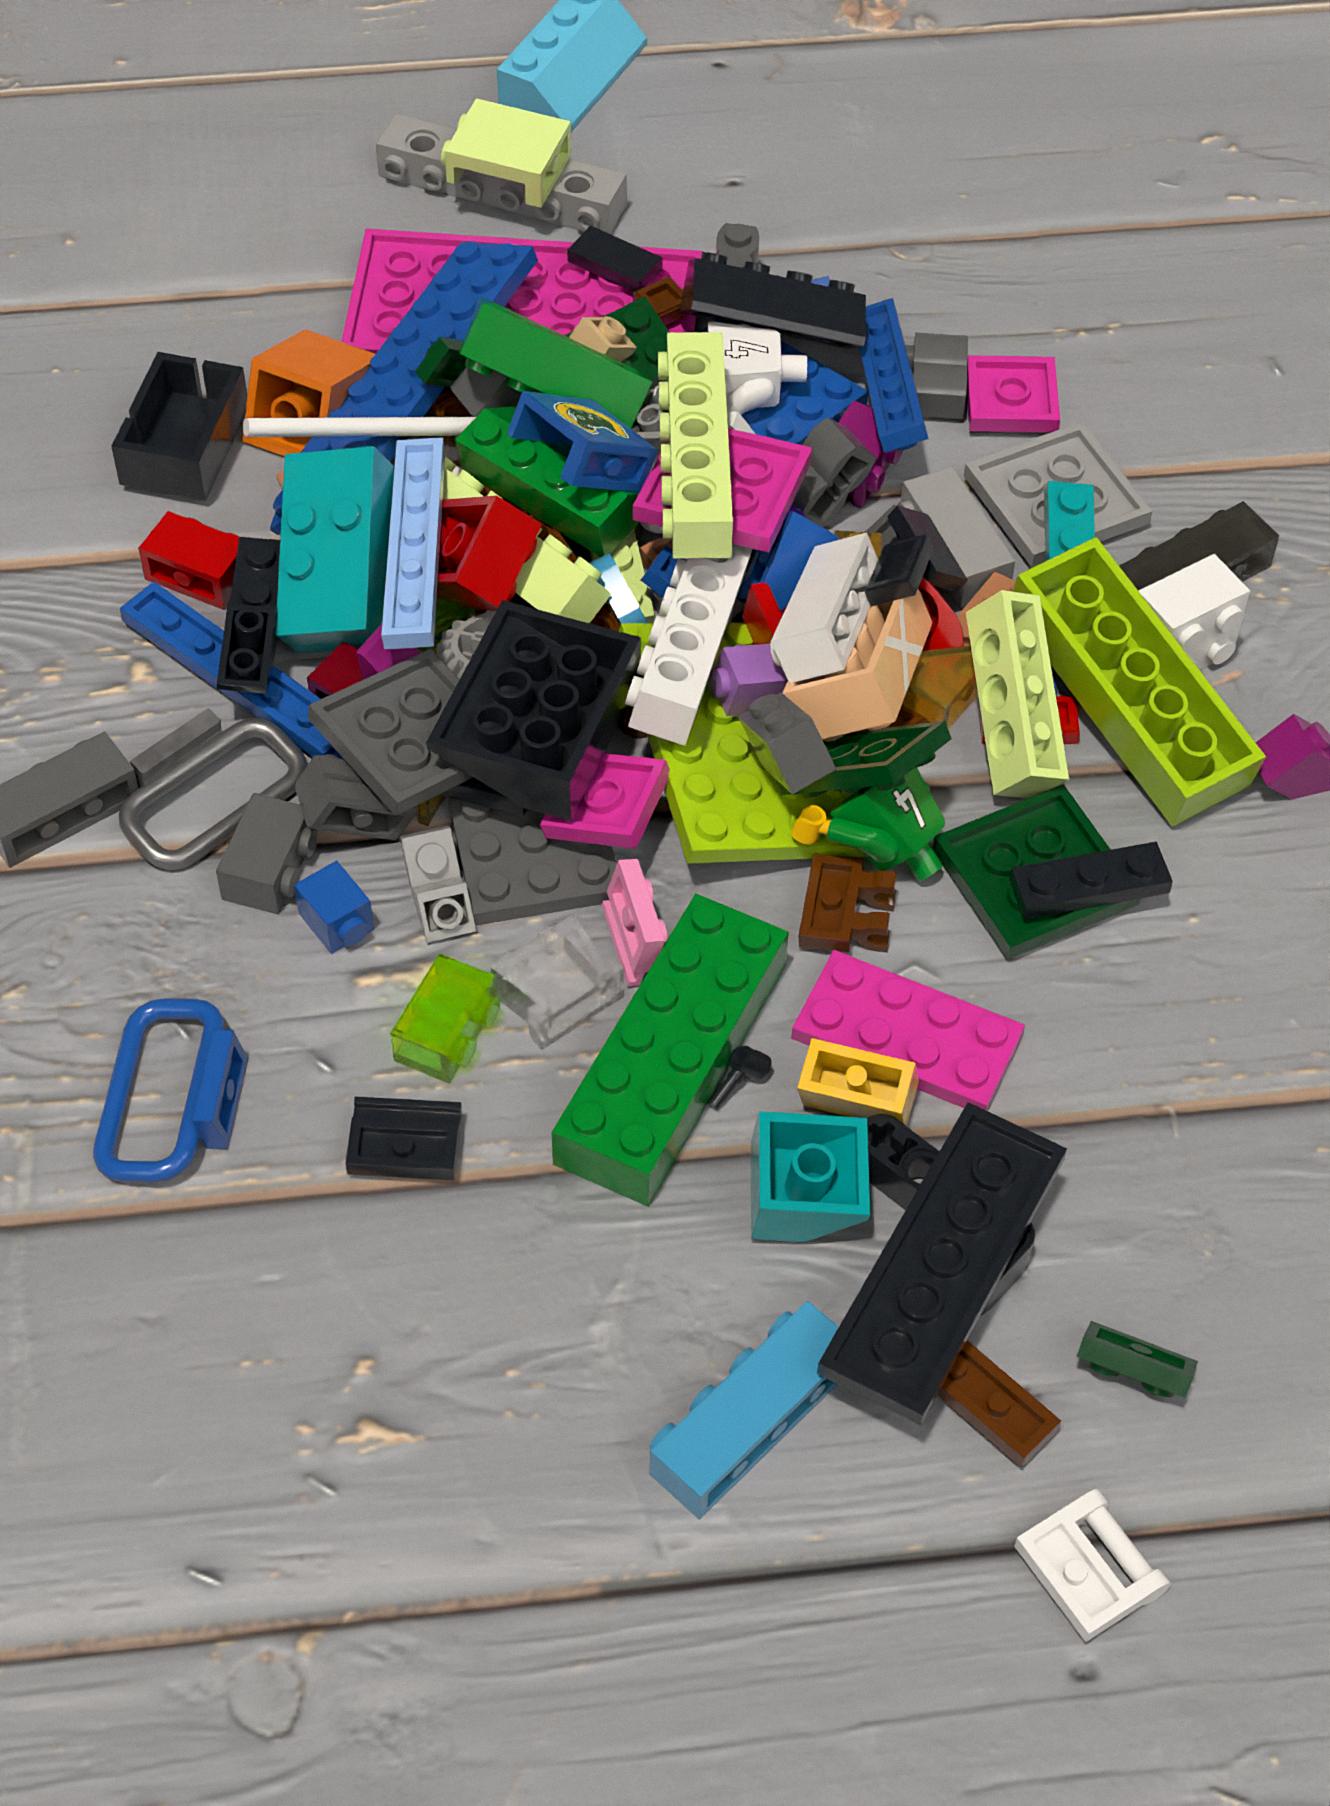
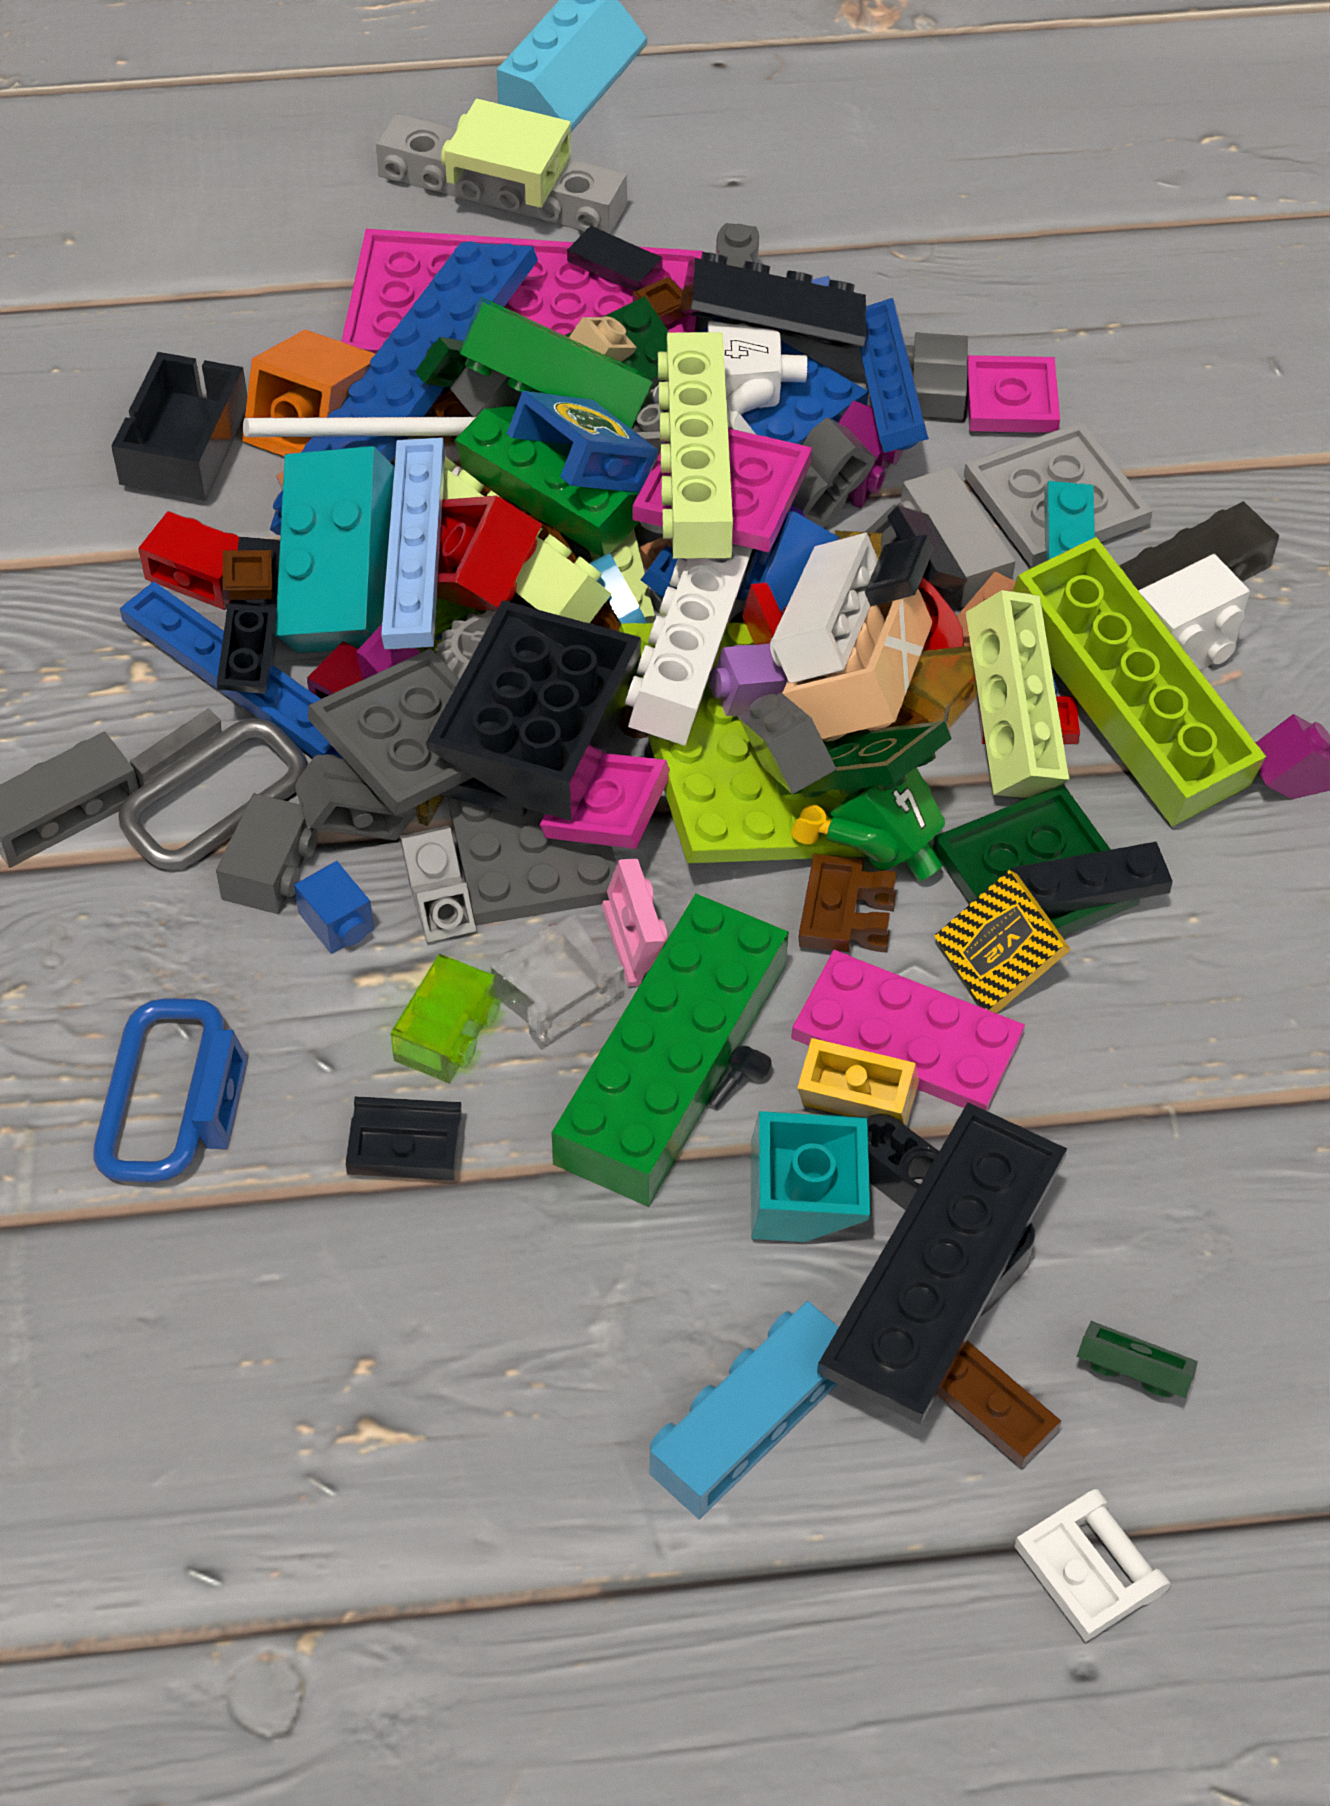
none -> reddish brown tile [223,550,272,600]
none -> tile [934,870,1071,1013]

